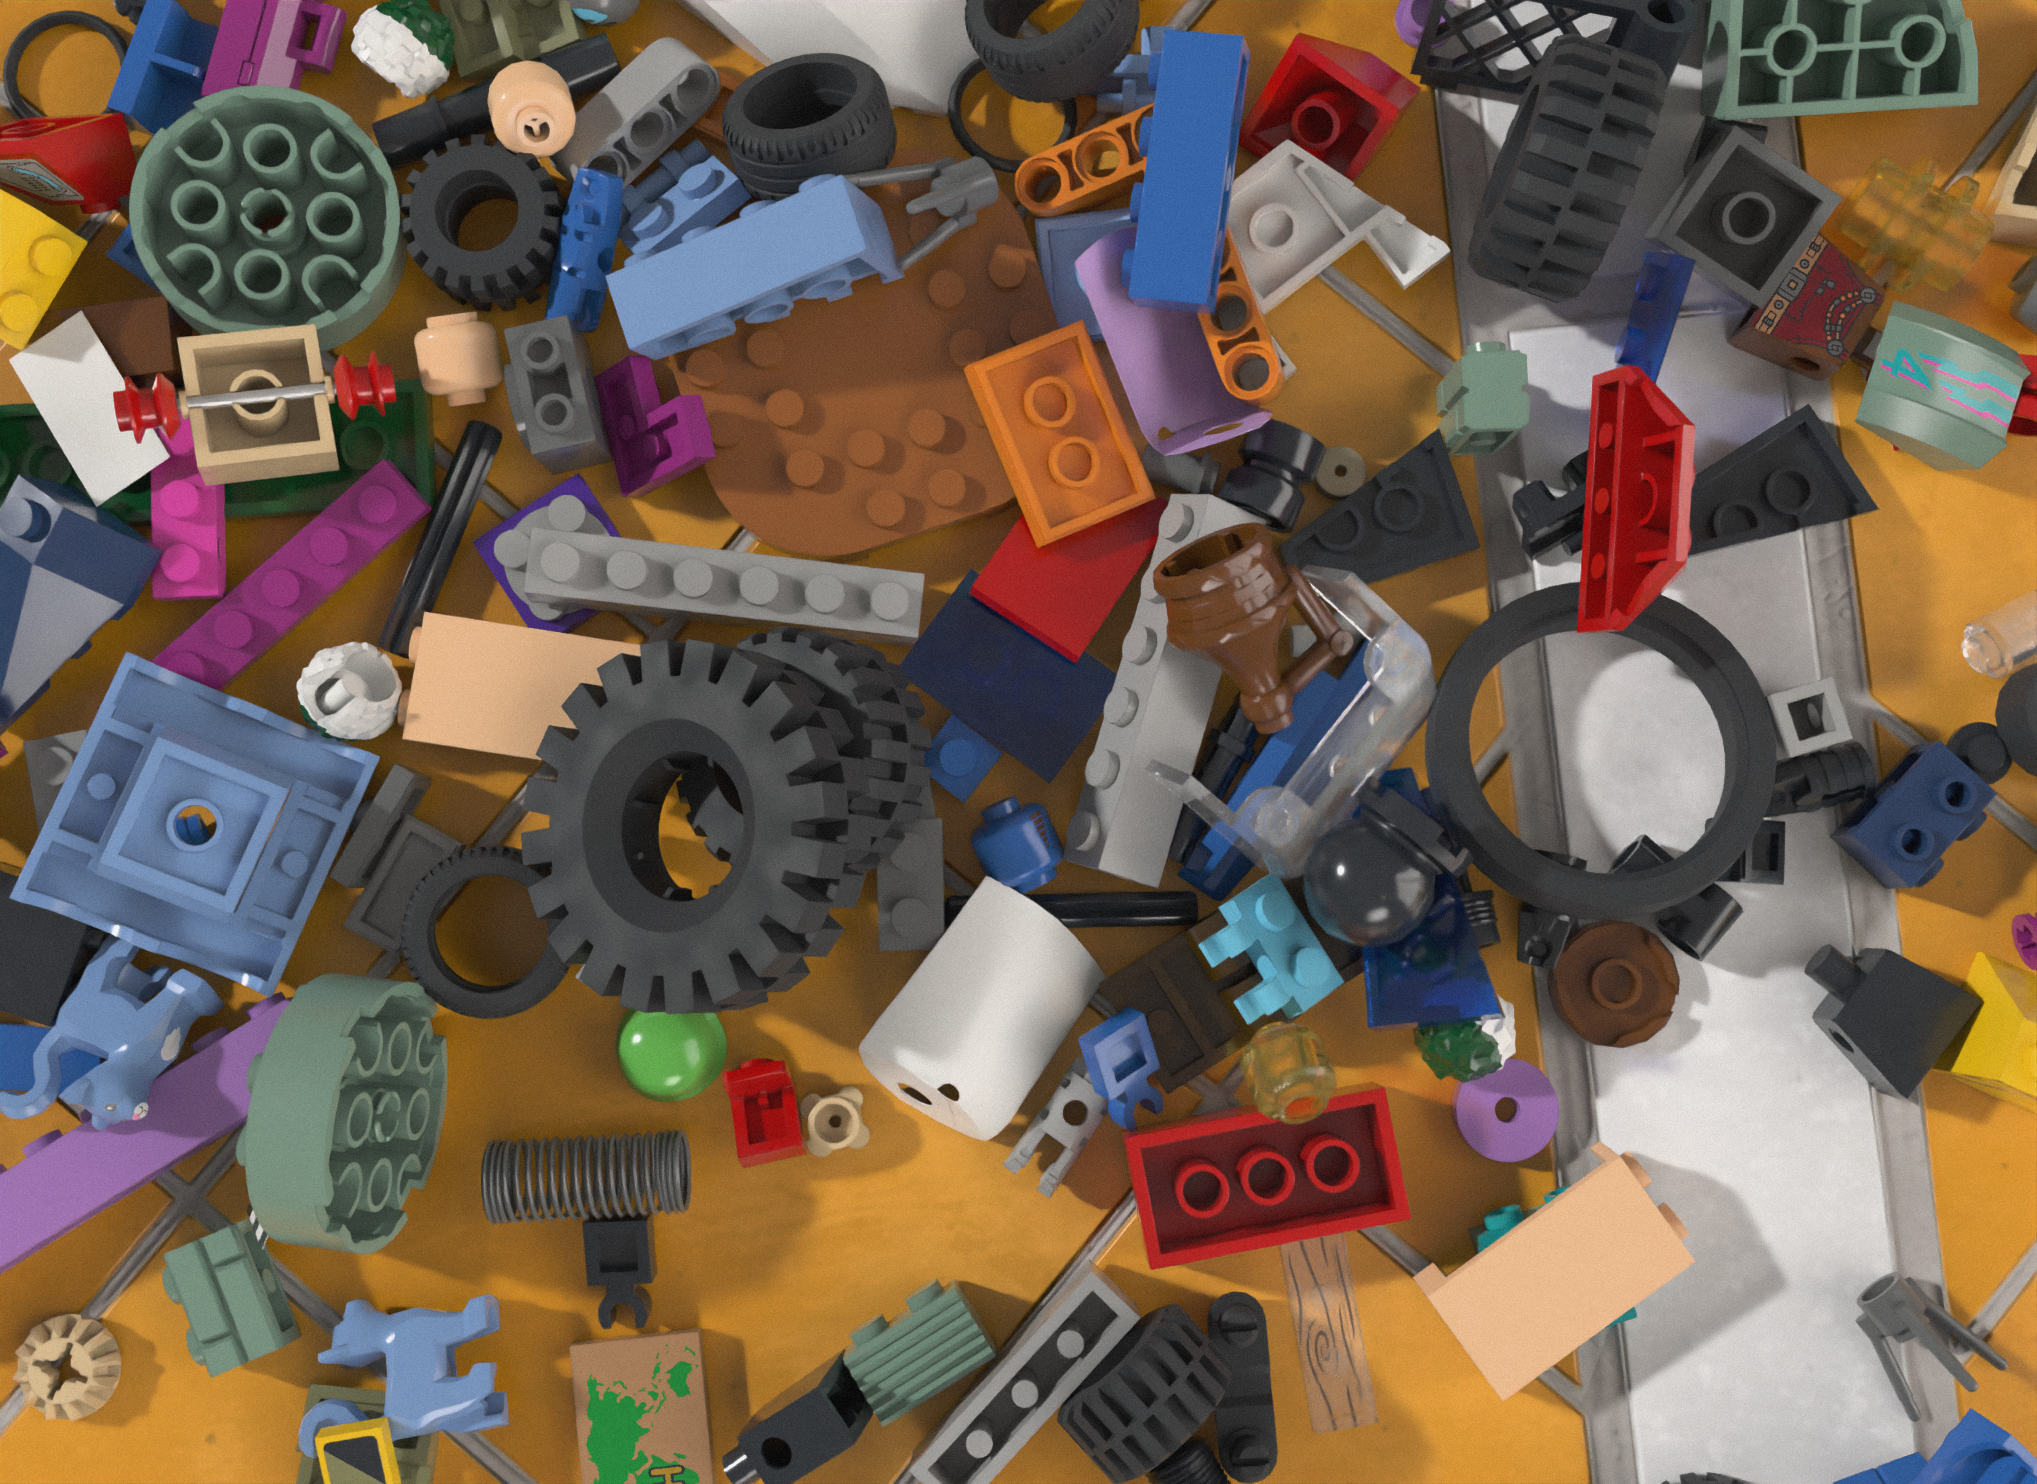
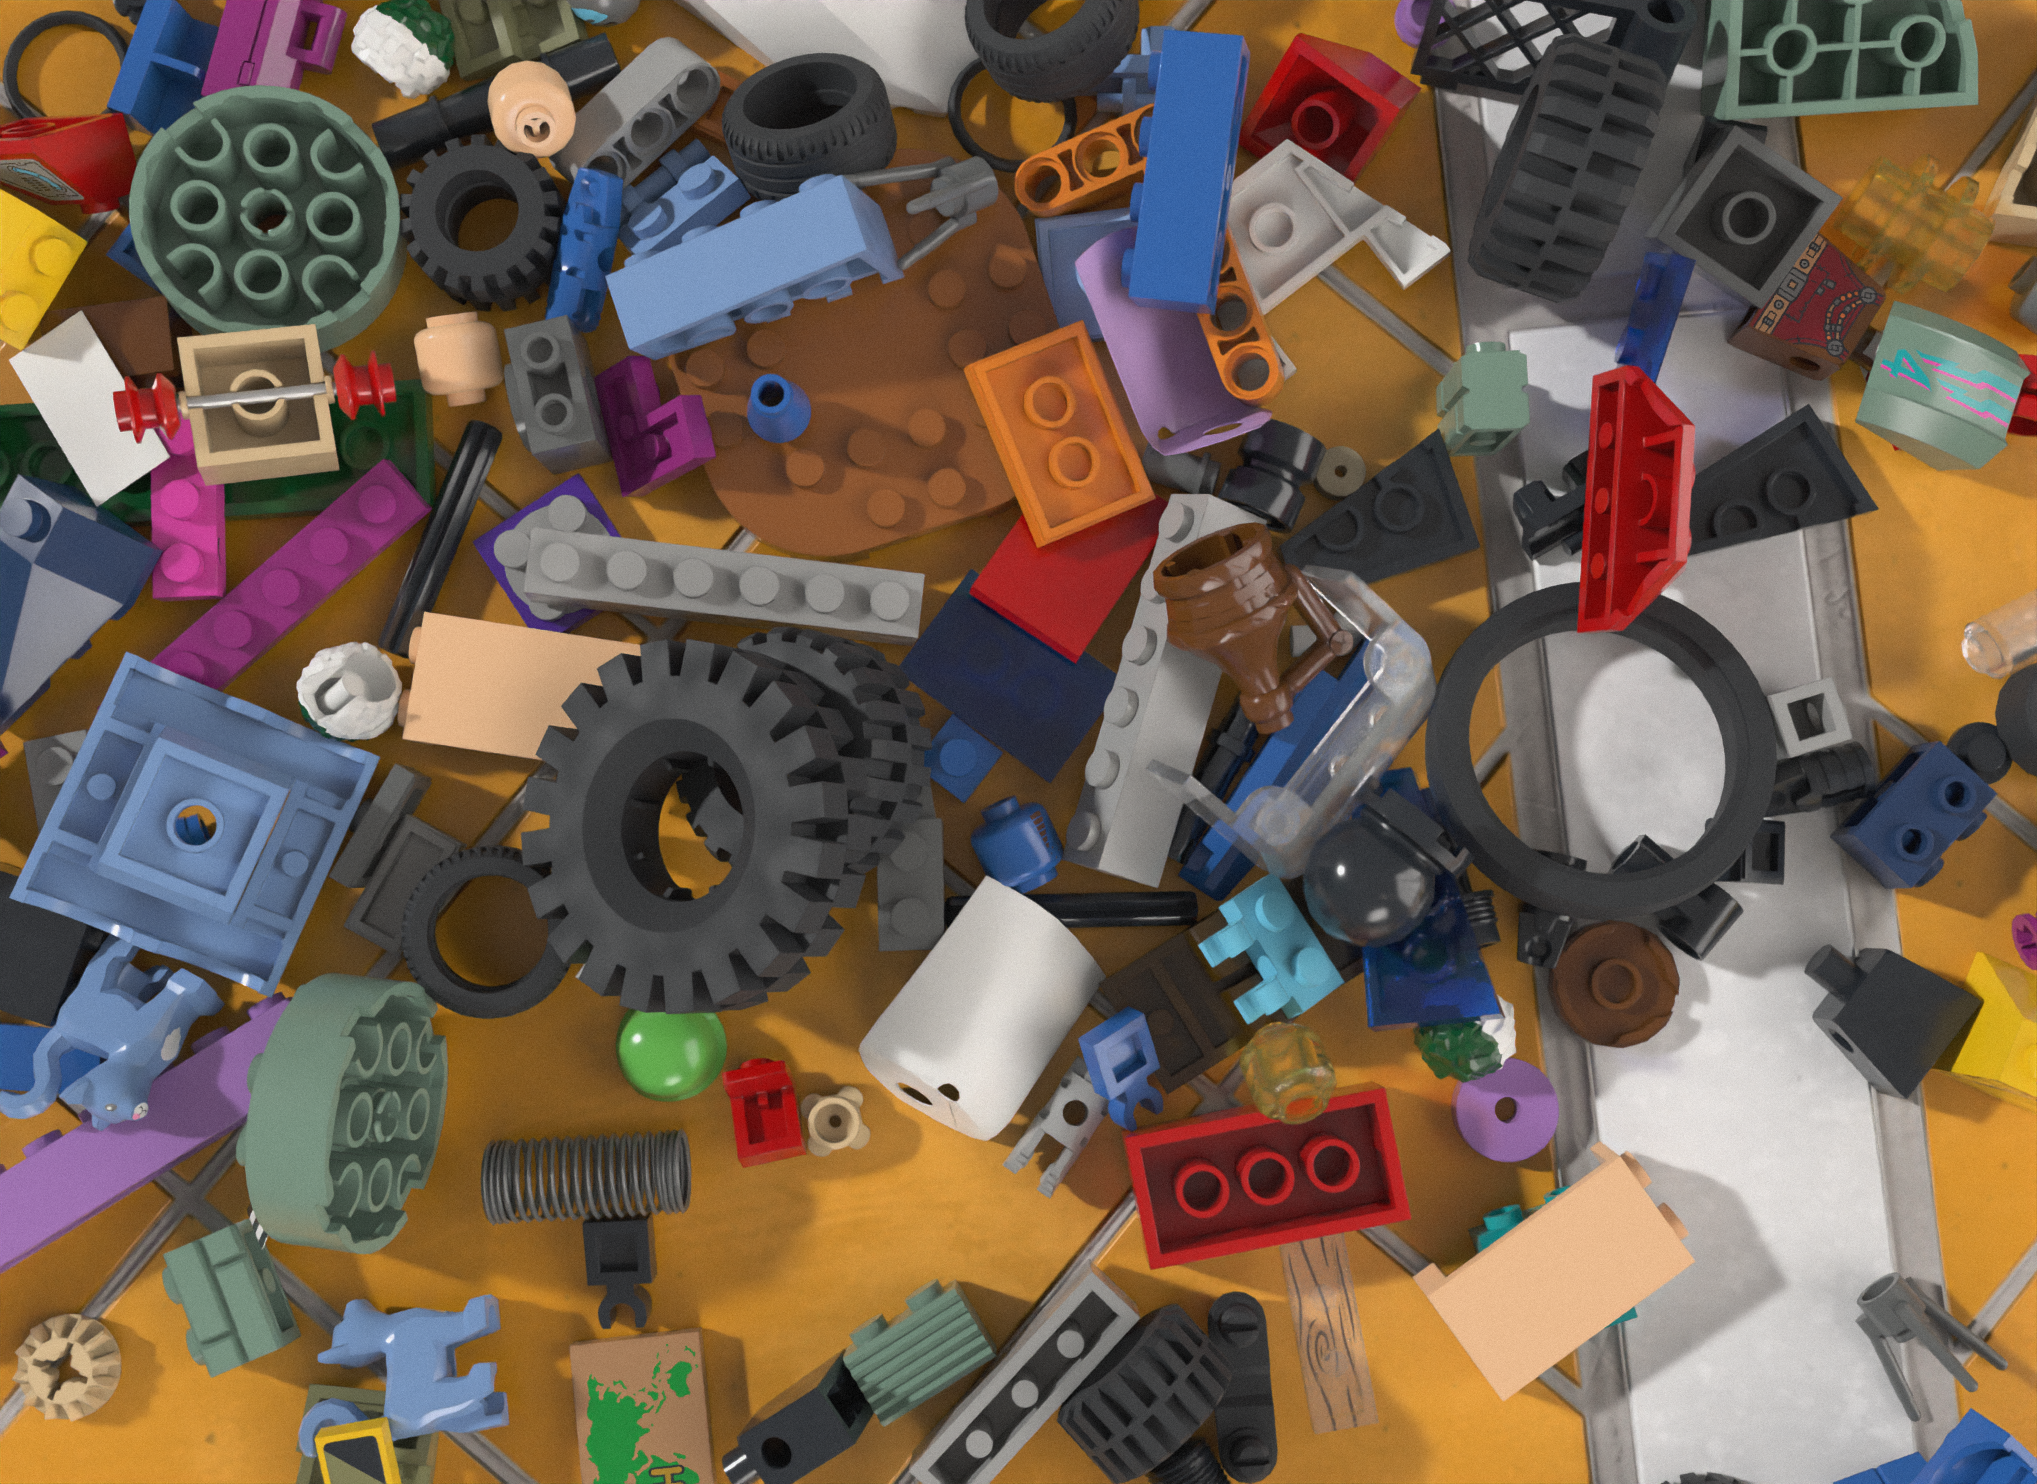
none -> blue cone [747,374,811,443]

